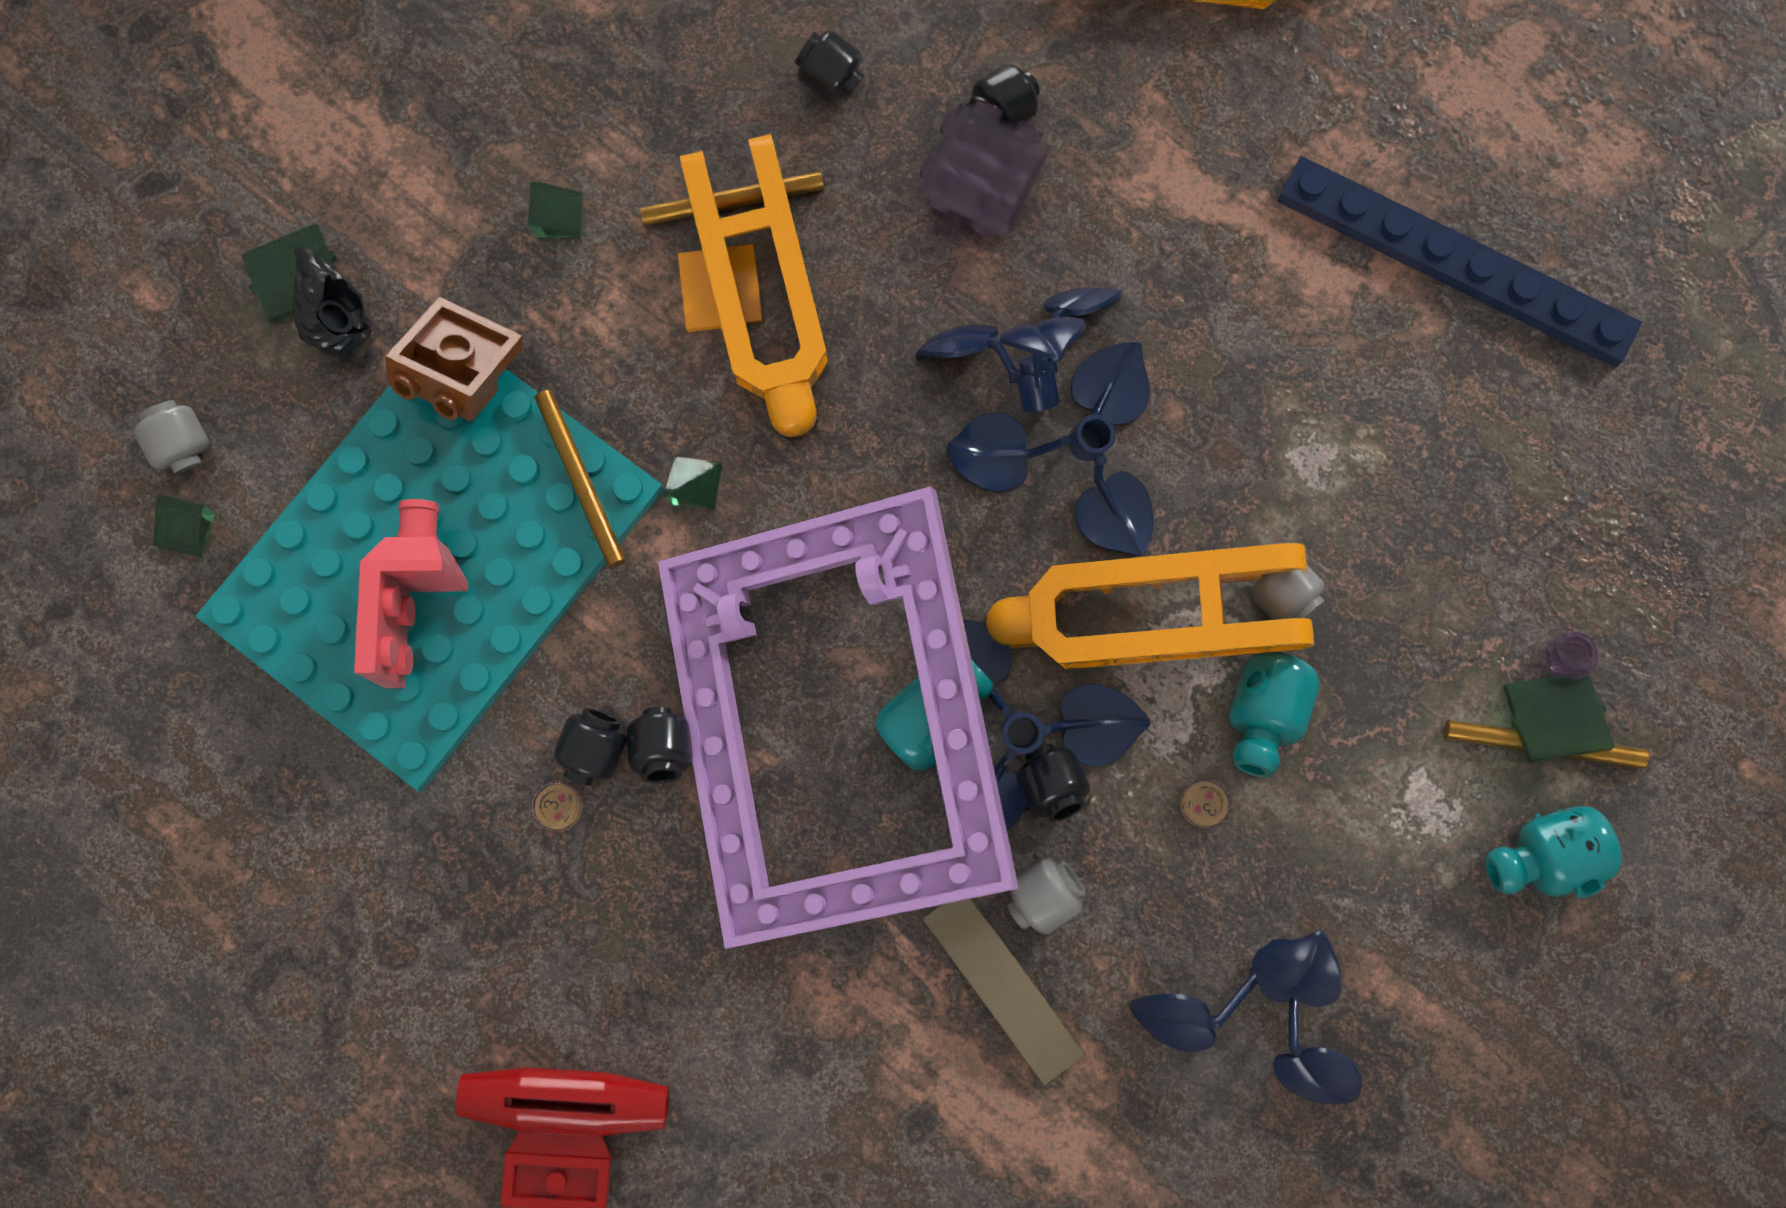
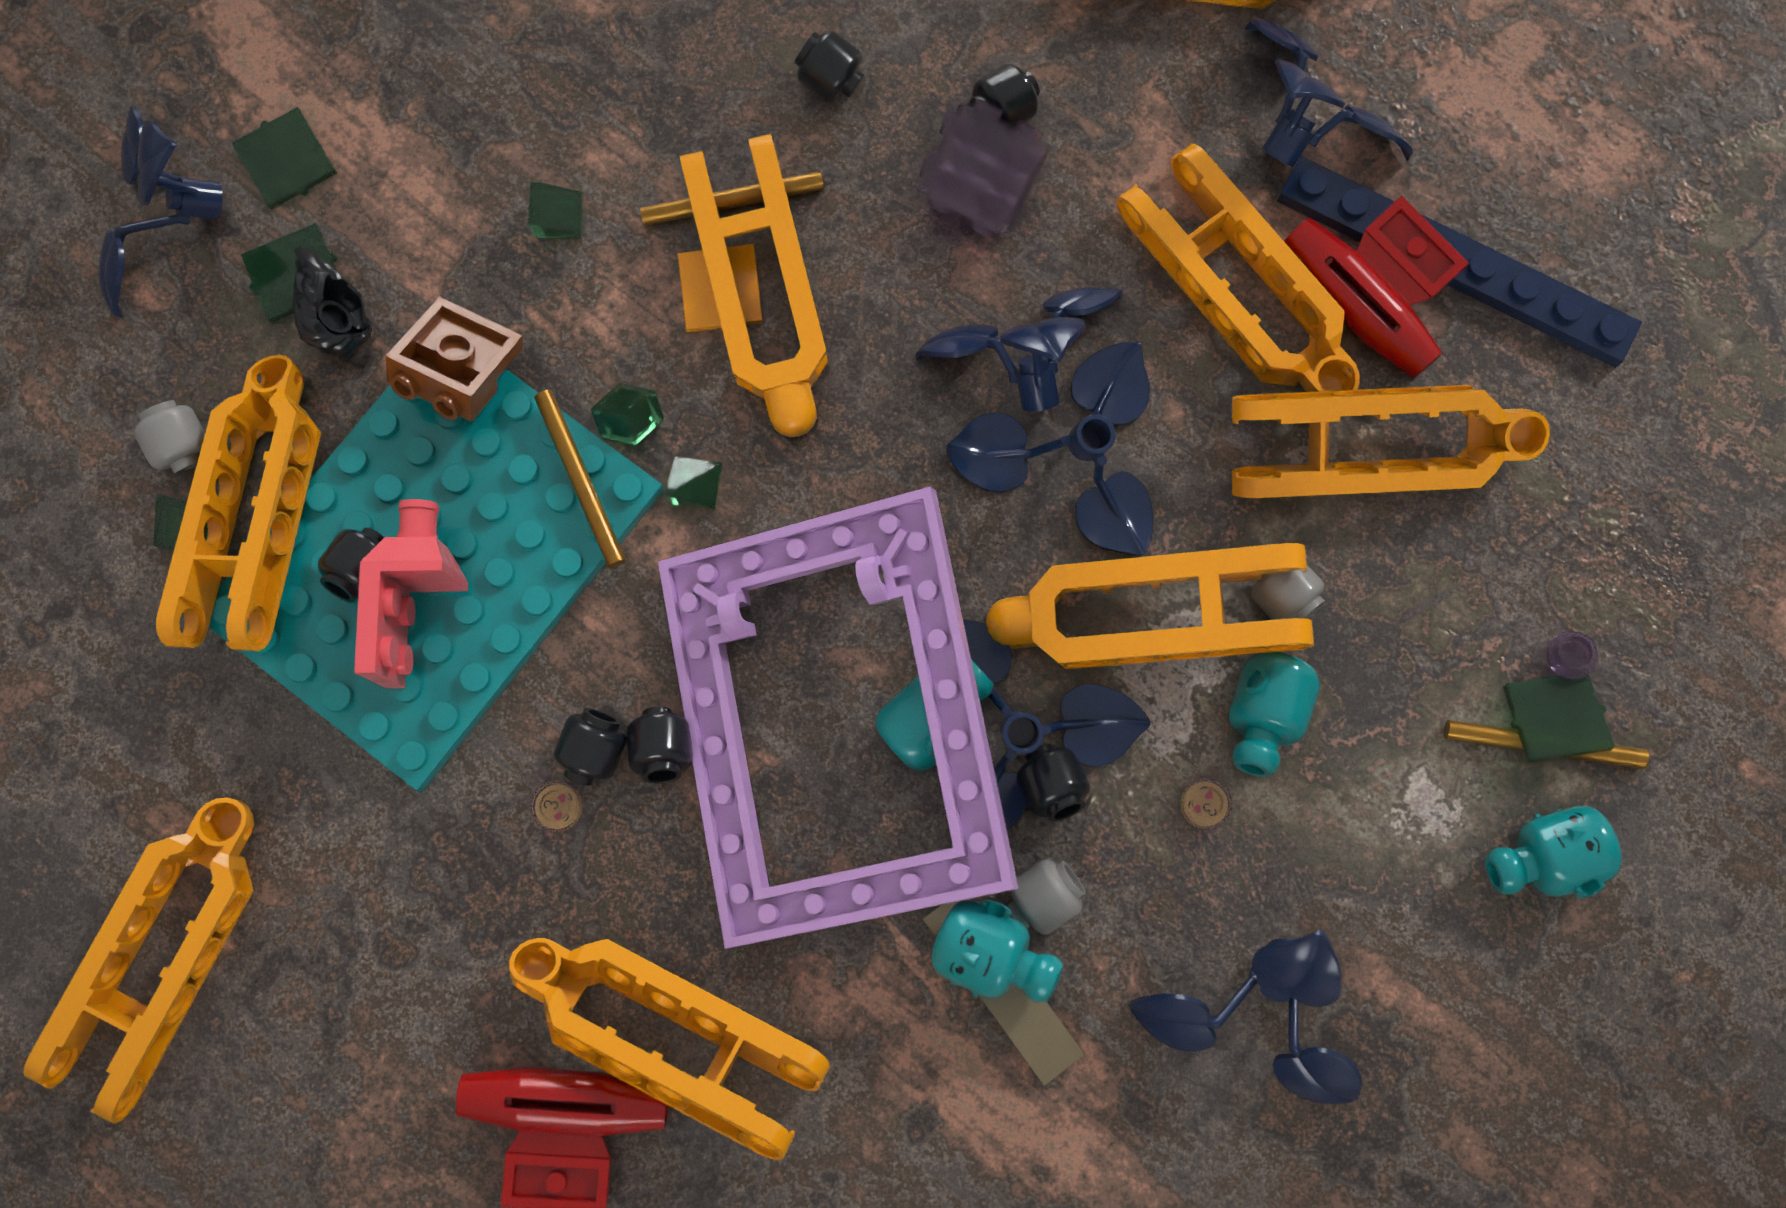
none -> light orange piece [23,797,254,1124]
none -> dark blue plant [99,106,222,317]
none -> light orange piece [156,355,321,651]
none -> clear green piece [232,107,337,210]
none -> black head [318,528,385,603]
none -> light orange piece [509,938,830,1160]
none -> clear green slope [591,383,664,446]
none -> teal piece [931,899,1064,1003]
none -> light orange piece [1116,144,1360,392]
none -> light orange piece [1232,384,1550,498]
none -> dark blue plant [1245,17,1413,167]
none -> red plate [1284,195,1469,380]

